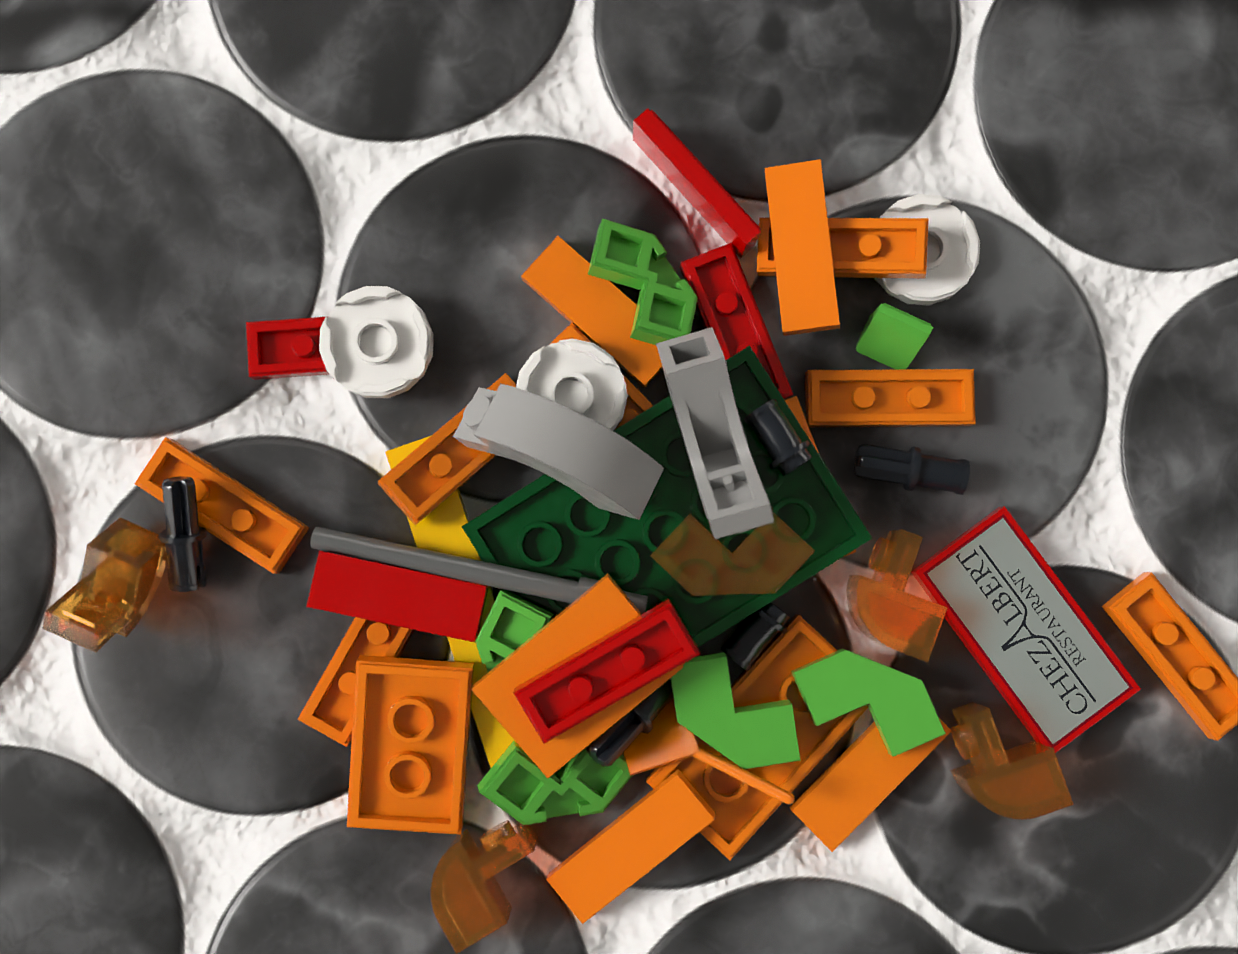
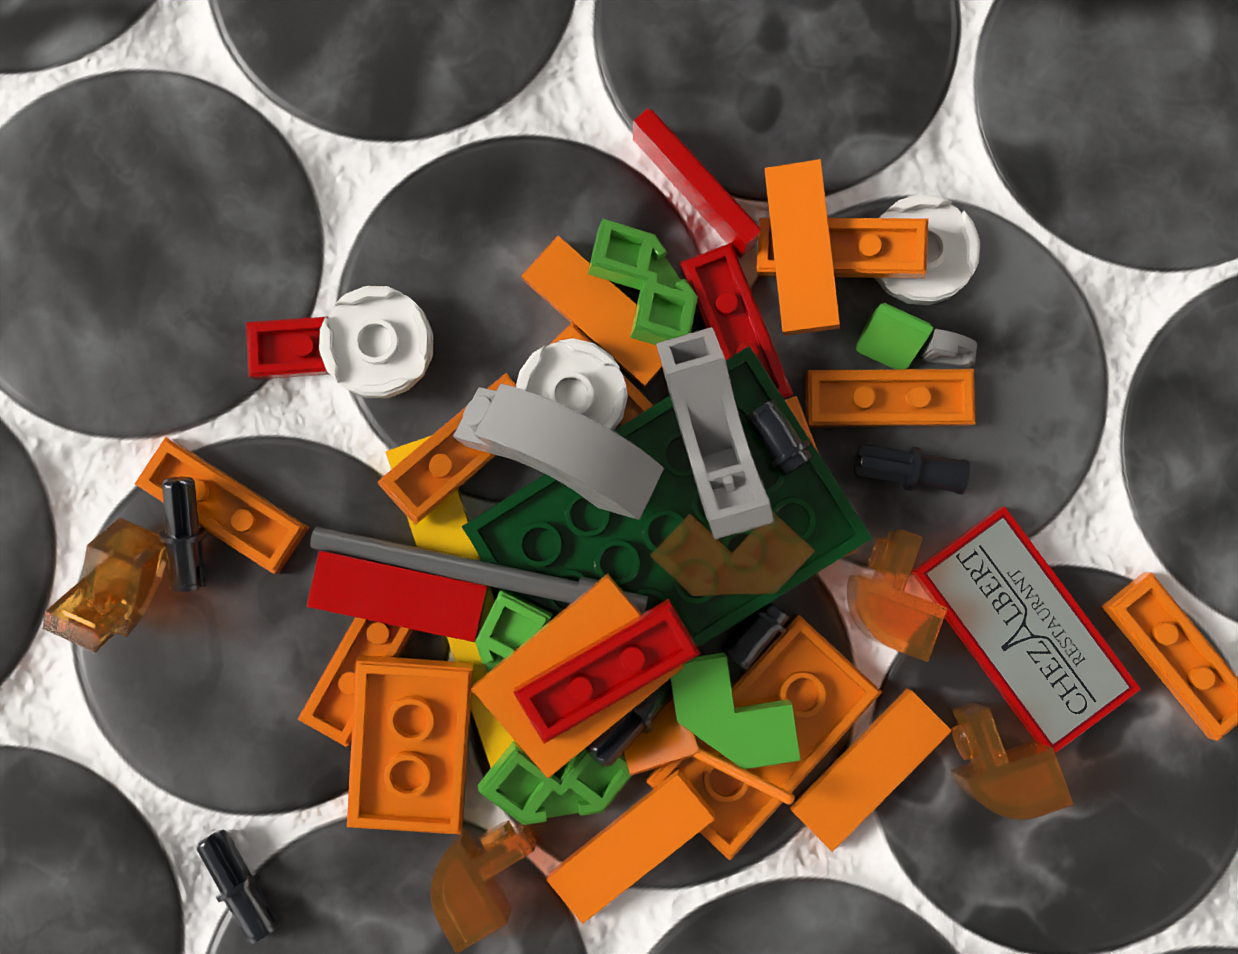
bright green tile [791,649,946,757] -> none
none -> black axle [197,829,281,946]
none -> light grey tile [919,329,977,368]

